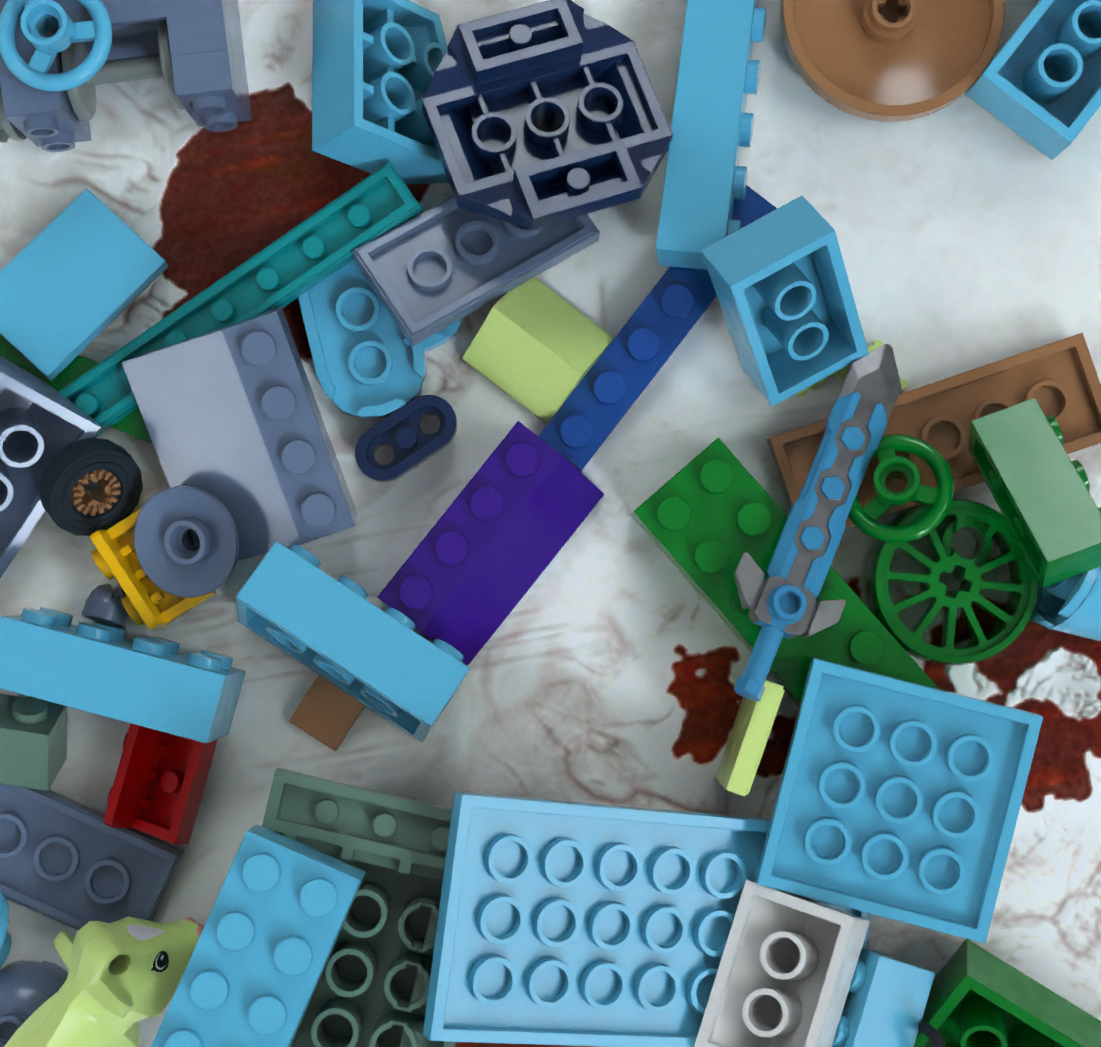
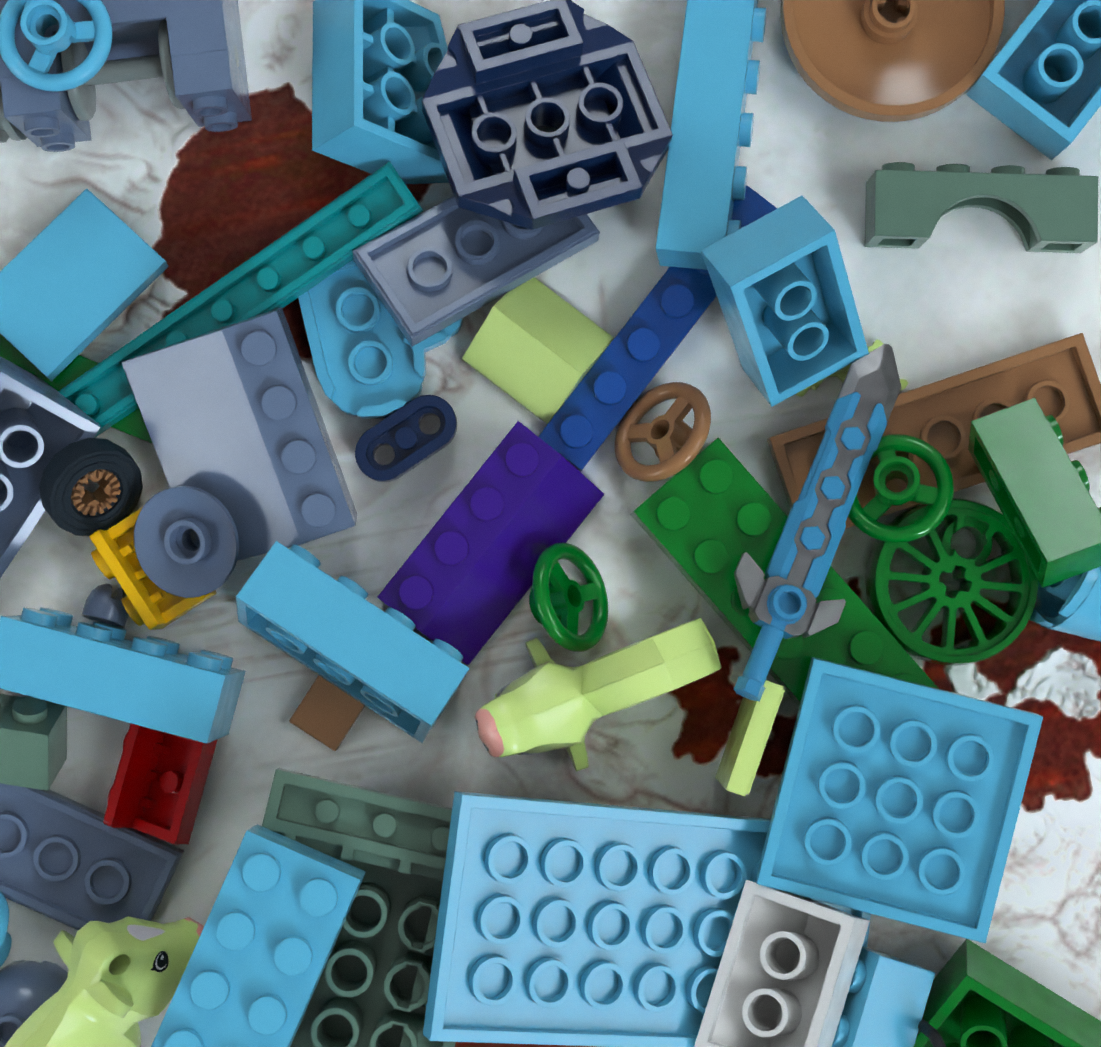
none -> yellowish green animal [475,618,722,771]
none -> green piece [529,543,608,652]
none -> medium nougat piece [615,382,711,482]
none -> sand green arch [864,162,1099,253]

